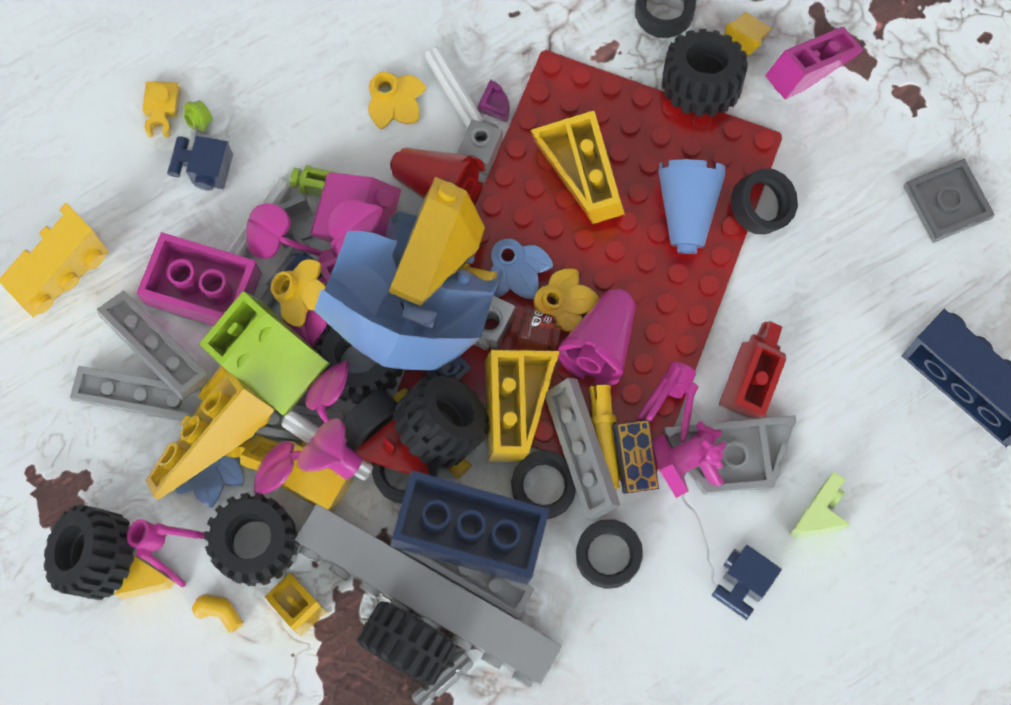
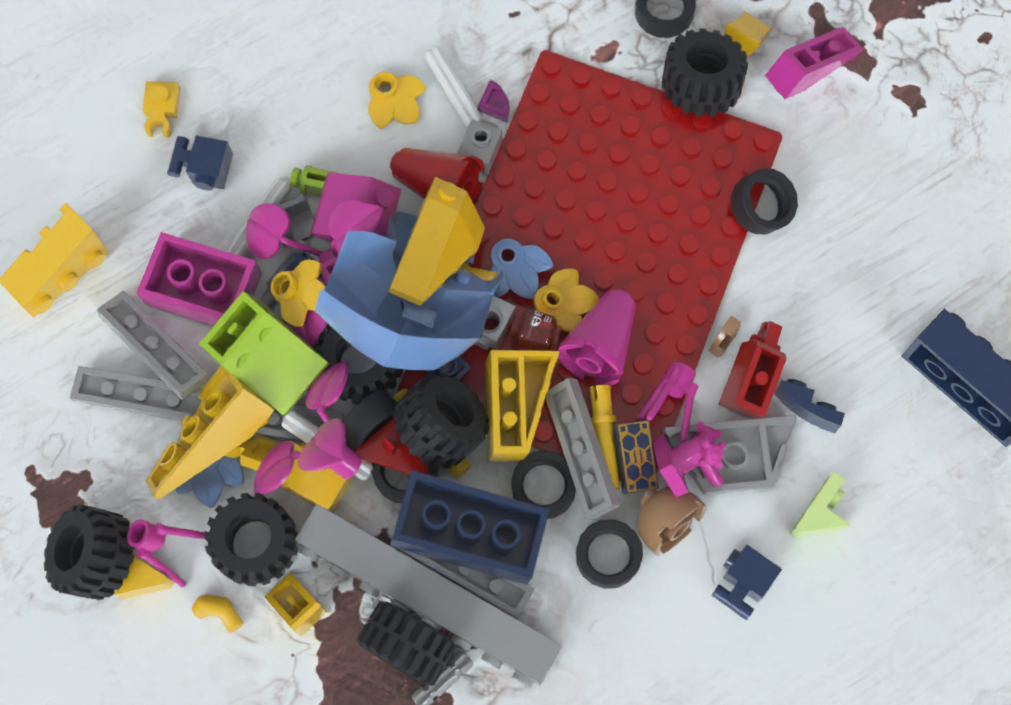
lime plate [183,100,212,132] -> none
yellow wedge [530,111,625,224] -> none
medium blue cone [658,159,726,254] -> none
flat silver tile [903,158,995,243] -> none
none -> medium nougat cylinder [637,487,706,556]
none -> medium nougat tile [709,316,741,358]
none -> dark blue slope [774,379,845,433]

